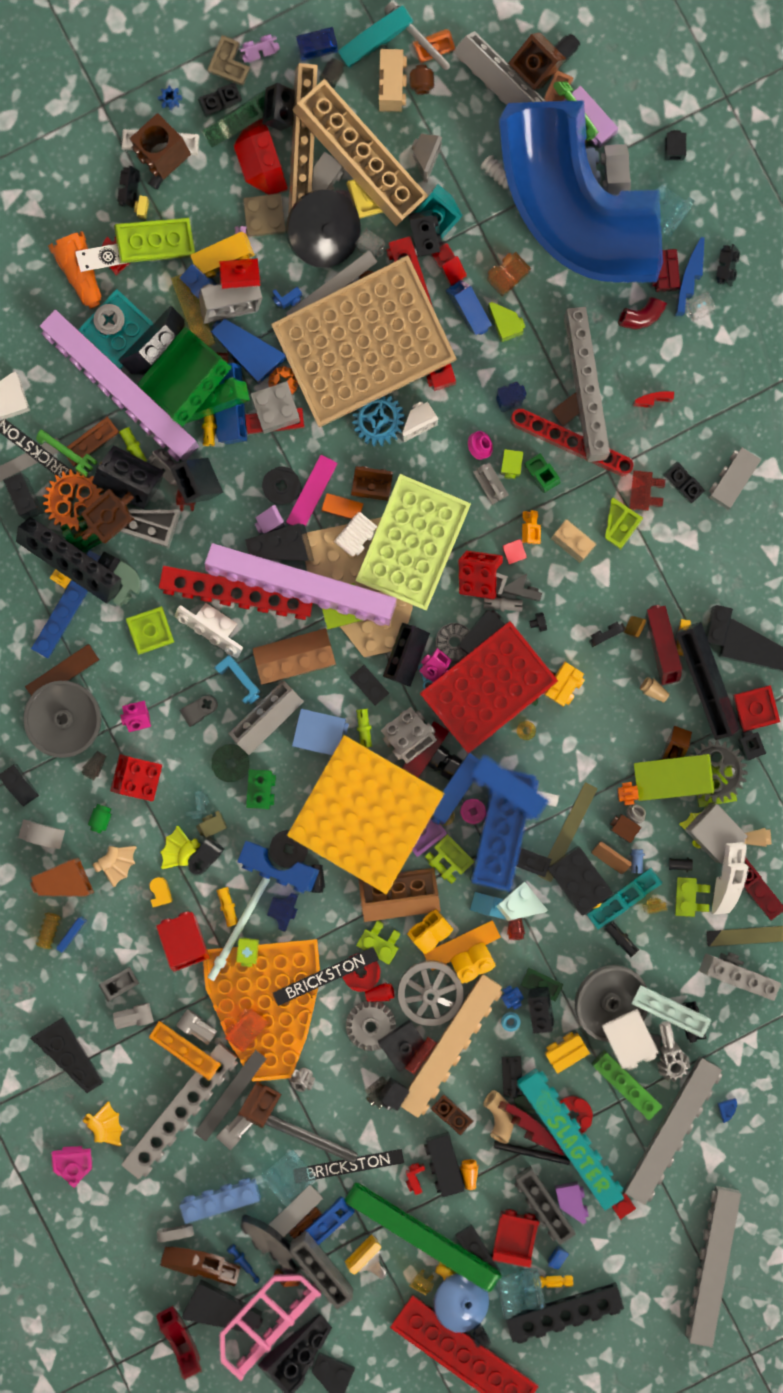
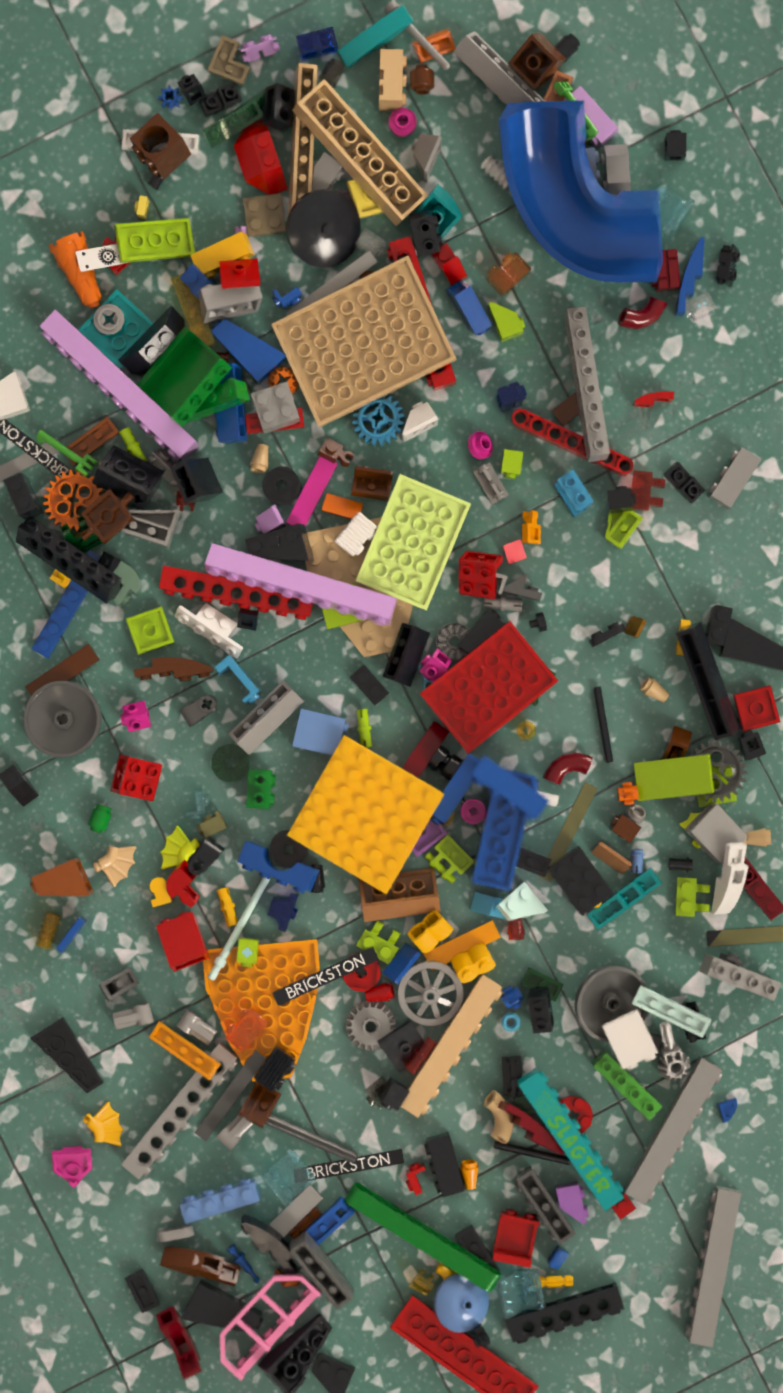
light grey brick [18,819,65,849] -> none
clear smoke cone [81,751,106,781] -> none
black hinge [117,165,140,208] -> none
yellow pin [202,414,217,446] -> none
medium nougat slope [252,628,336,685] -> none
light grey gear [290,1068,315,1092] -> none
yellow piece [345,1234,387,1280] -> none
light grey brick [381,707,437,764] -> none
reddish brown slope [431,1095,474,1136] -> none
green brick [524,453,561,493] -> none
yellow brick [543,662,585,707] -> none
yellow brick [544,1032,590,1074] -> none
tan brick [551,519,596,563] -> none
black pin [604,921,640,958] -> none
clear yellow plate [643,897,667,914] -> none
dark red slope [646,605,682,686] -> none
none -> black plate [125,1268,160,1313]
none -> reddish brown slope [134,657,214,682]
none -> red brick [166,860,200,908]
none -> black brick [177,73,207,106]
none -> black plate [237,608,259,631]
none -> tan cone [249,444,269,474]
none -> black brick [254,1045,296,1092]
none -> reddish brown plate [318,438,354,467]
none -> blue tile [382,943,421,984]
none -> dark pink plate [389,108,417,137]
none -> dark red cylinder [543,752,593,785]
none -> dark azure panel [553,469,594,517]
none -> black bar [593,686,614,763]
none -> black brick [607,486,637,513]

